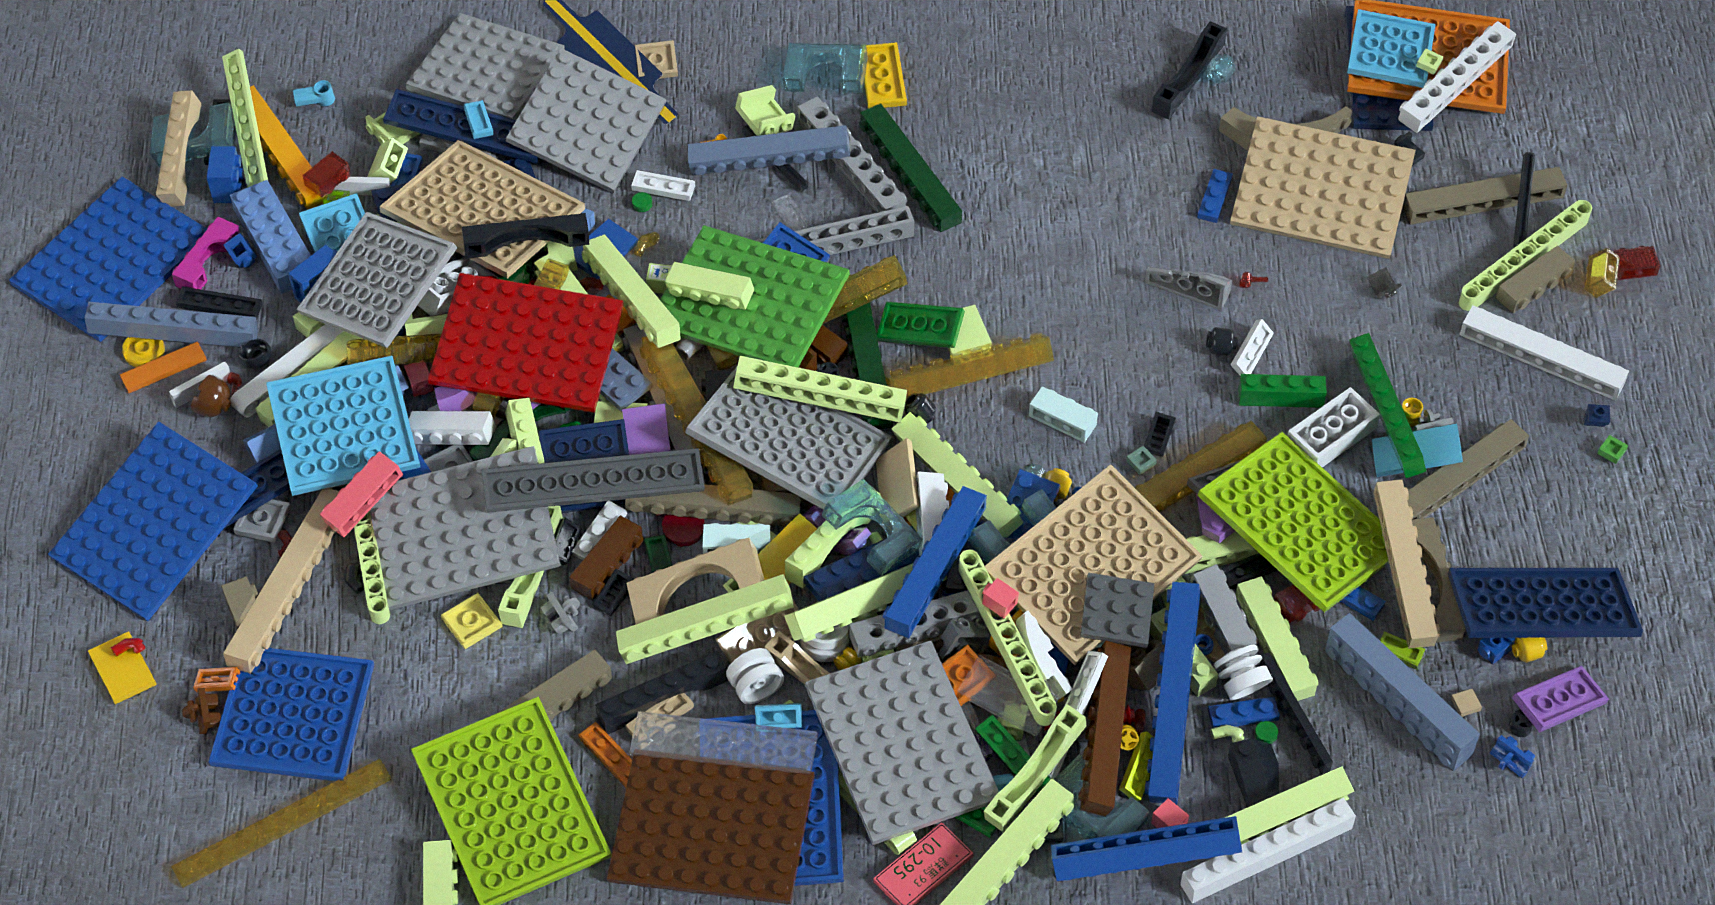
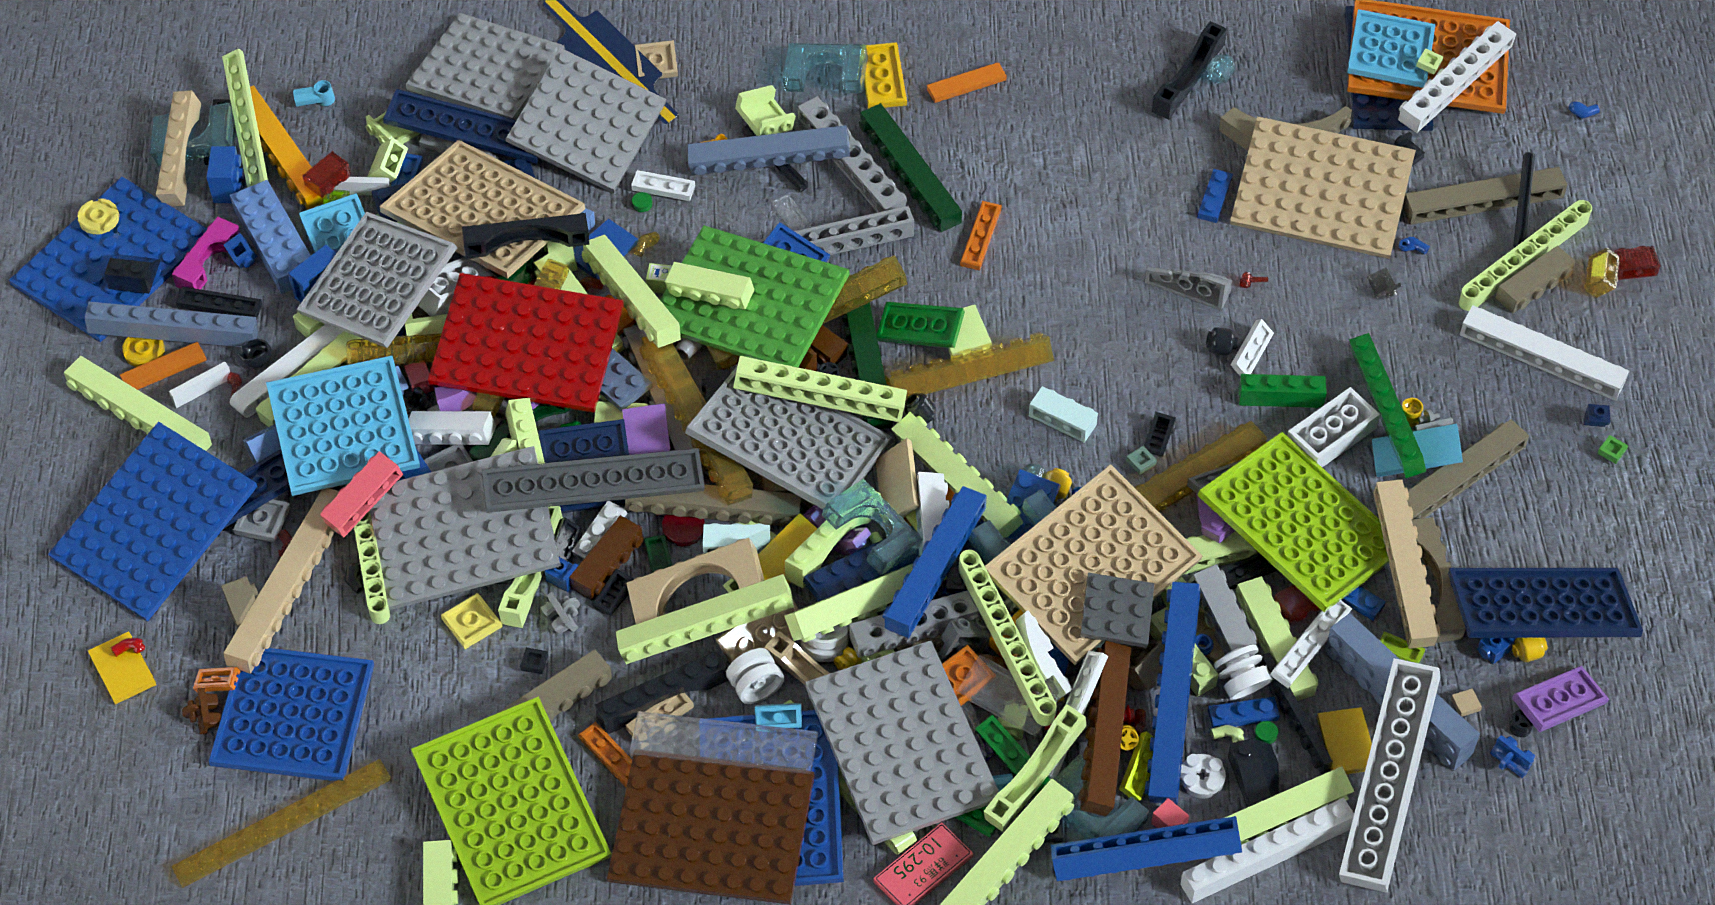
reddish brown cylinder [191,375,231,418] -> none
medium azure tile [463,100,493,139] -> none
coral brick [982,578,1019,618] -> none
none -> yellowish green brick [64,356,212,451]
none -> light yellow tile [78,199,119,235]
none -> black slope [104,254,160,294]
none -> clear smoke bracket [403,387,430,419]
none -> black plate [520,647,548,675]
none -> blue brick [544,557,579,592]
none -> orange tile [927,62,1007,103]
none -> orange tile [960,201,1002,271]
none -> white plate [1180,754,1226,799]
none -> white tile [1270,600,1352,688]
none -> yellow tile [1317,707,1372,774]
none -> white brick [1339,658,1440,893]
none -> blue arm [1399,237,1430,255]
none -> blue arm [1569,101,1600,118]

